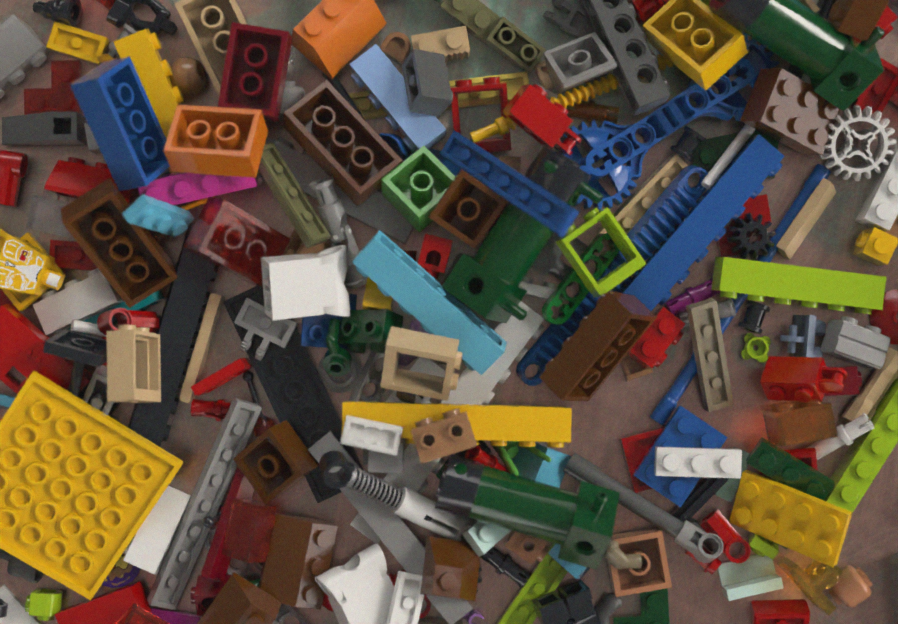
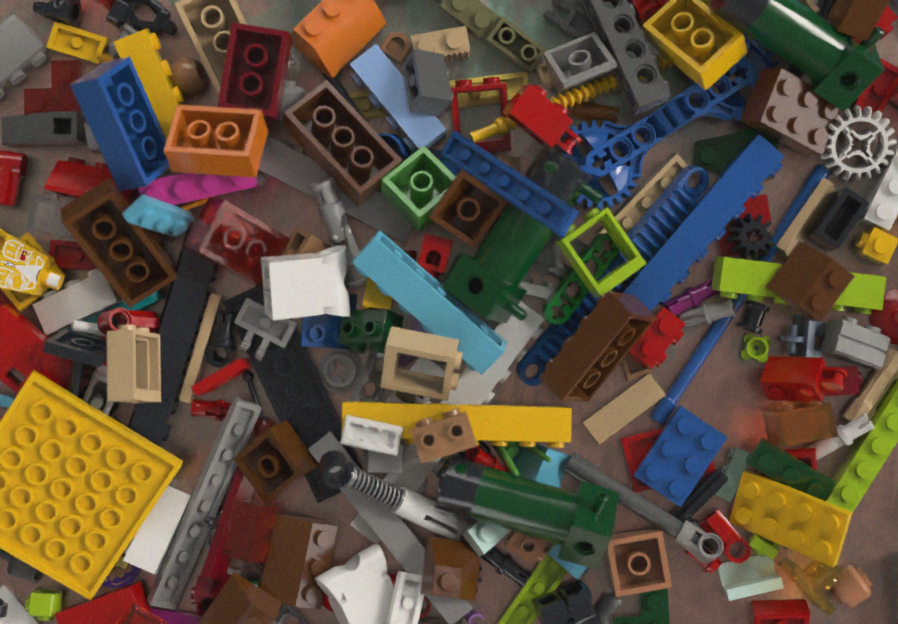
olive tile [258,142,331,248] -> none
dark green plate [323,318,352,376] -> none
dark tan arm [603,540,642,569] -> none
white plate [654,446,742,478] -> none
black bush [670,125,706,162] -> none
dark tan plate [686,298,734,412] -> none
white bar [701,124,755,189] -> none
none -> black pin [205,310,236,368]
none -> tan tile [582,373,666,445]
none -> reddish brown slope [765,241,855,322]
none -> black piece [807,187,870,251]

